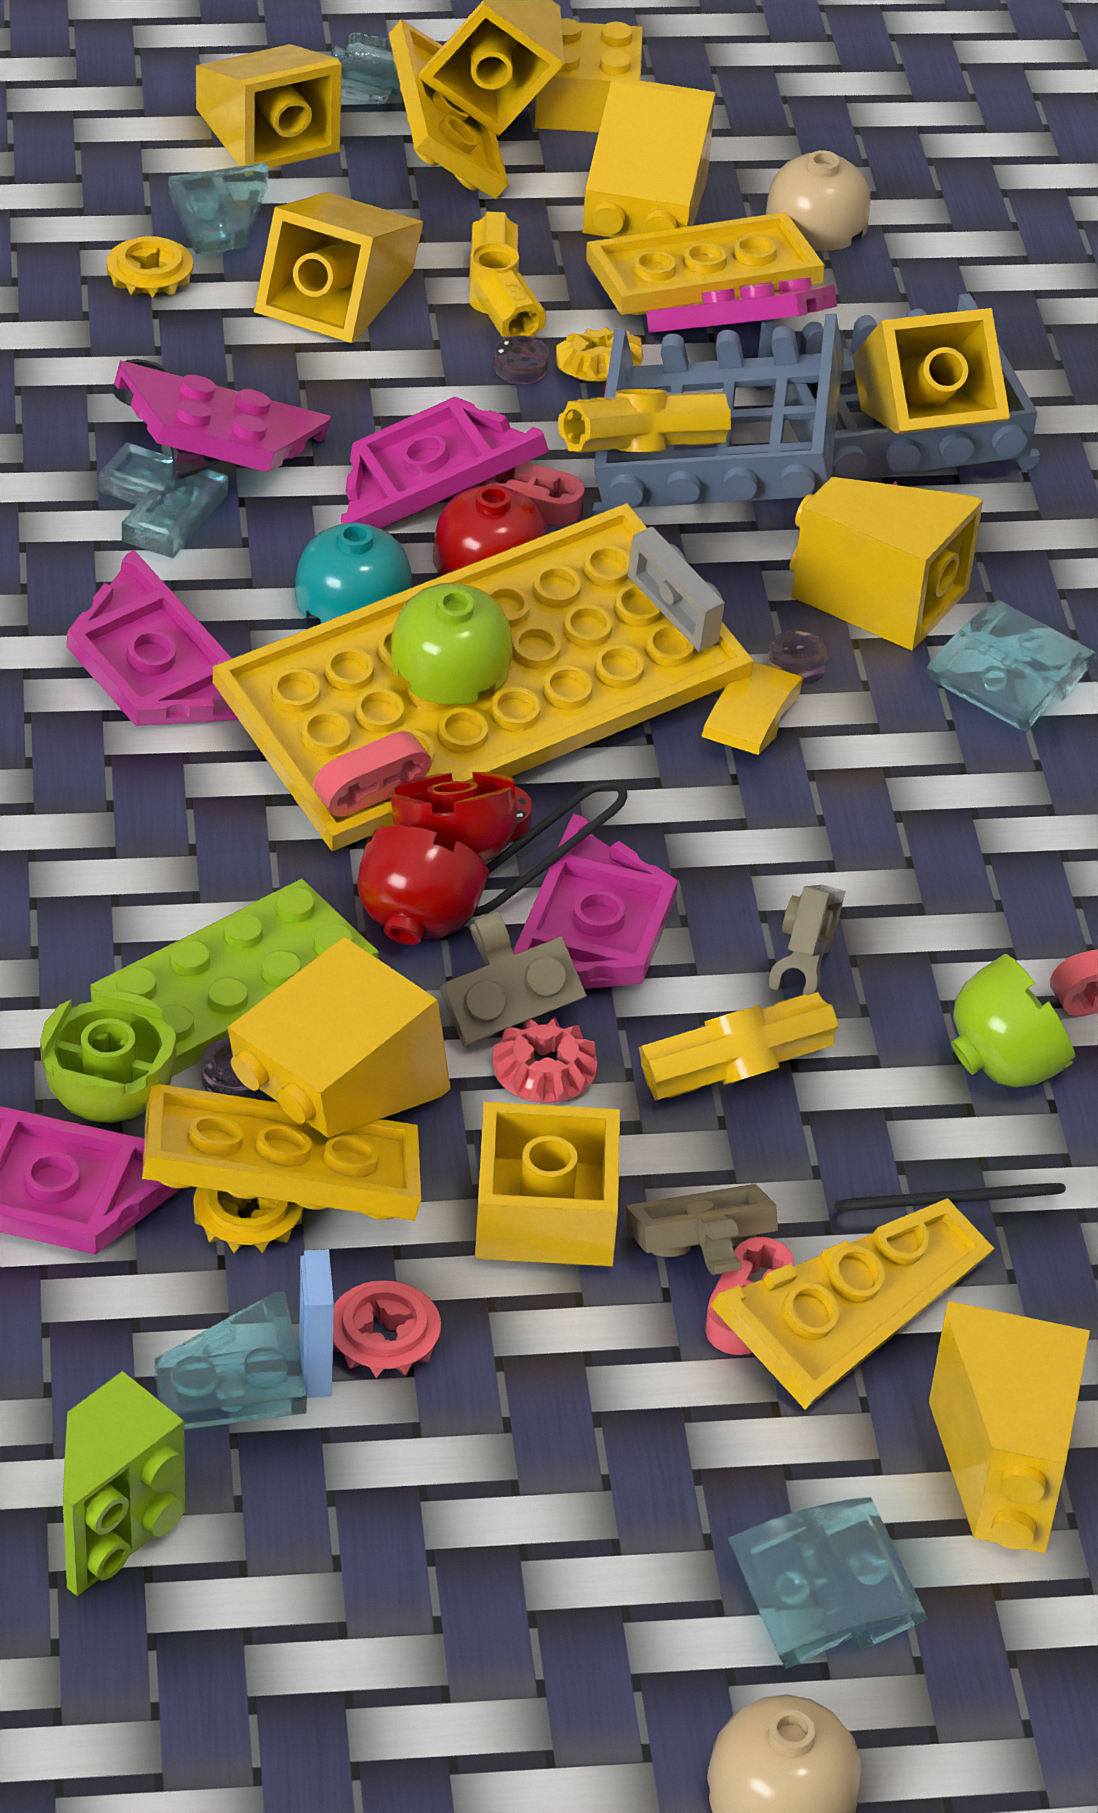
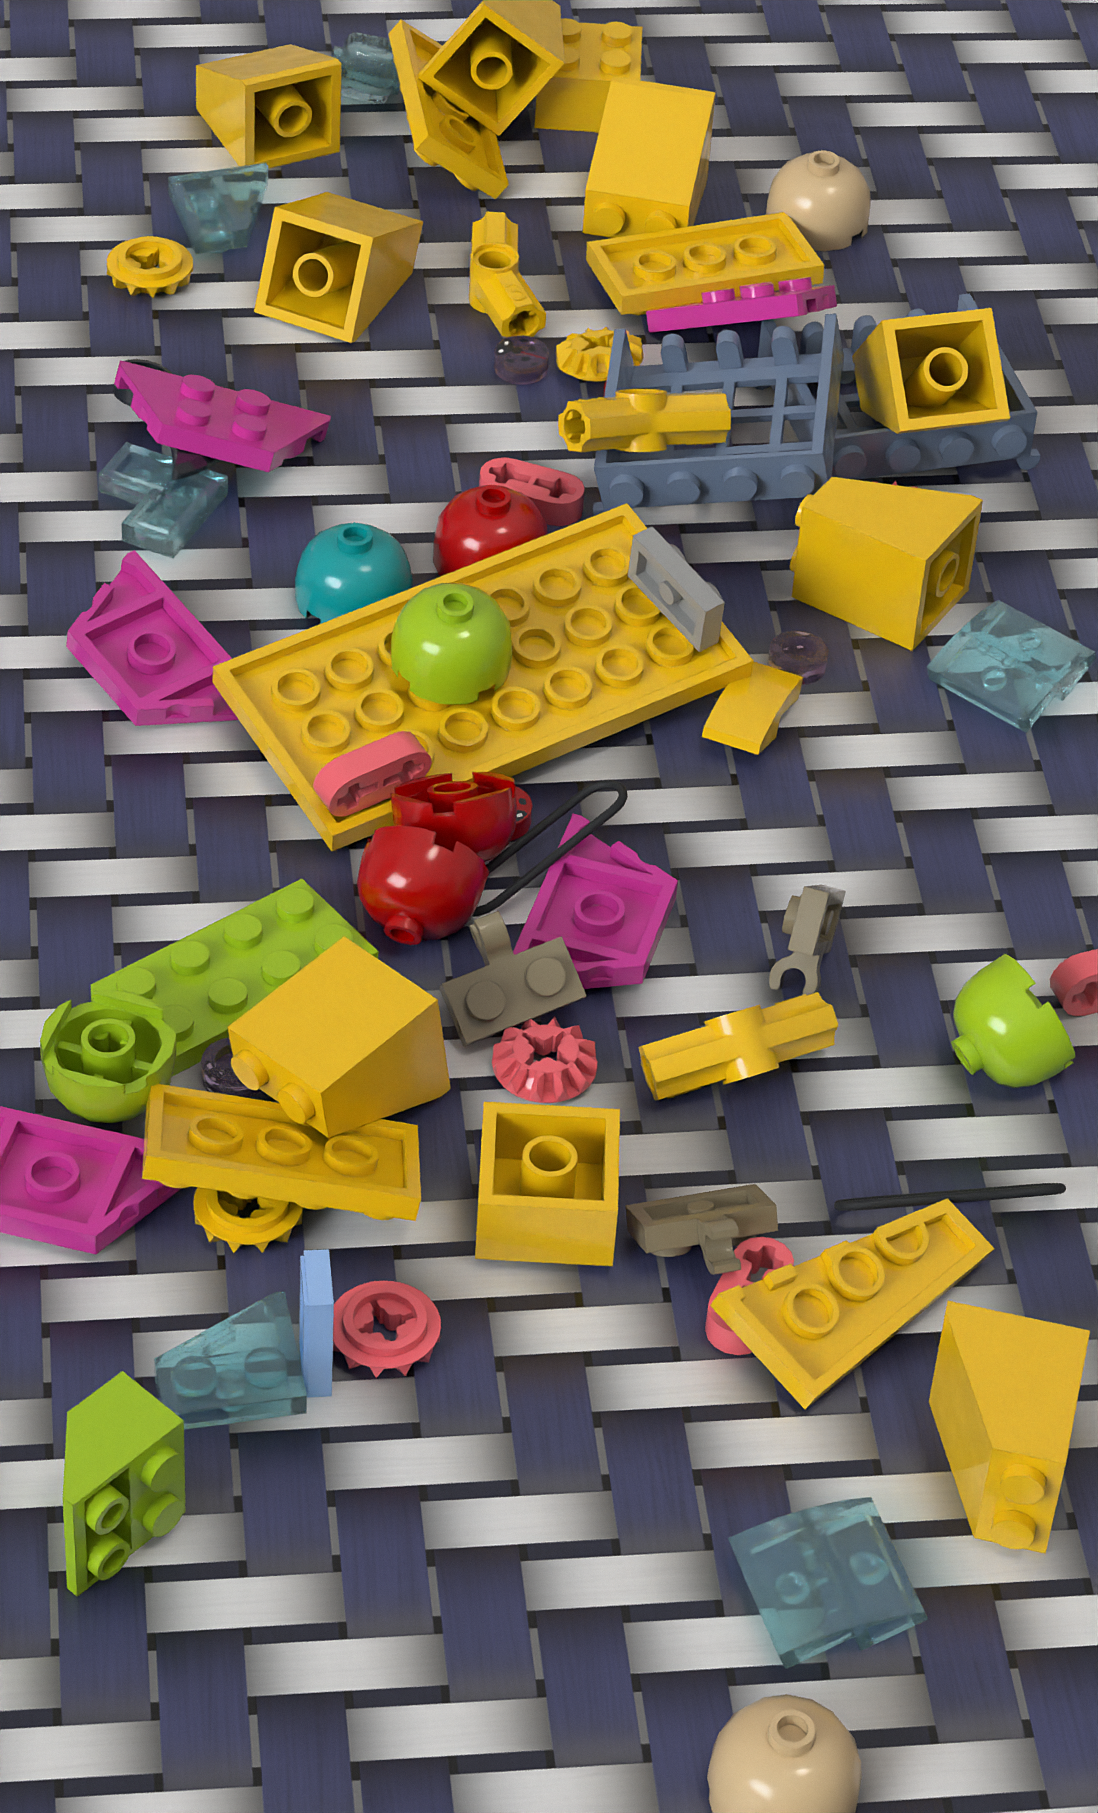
dark pink wing [341,397,549,529] -> none

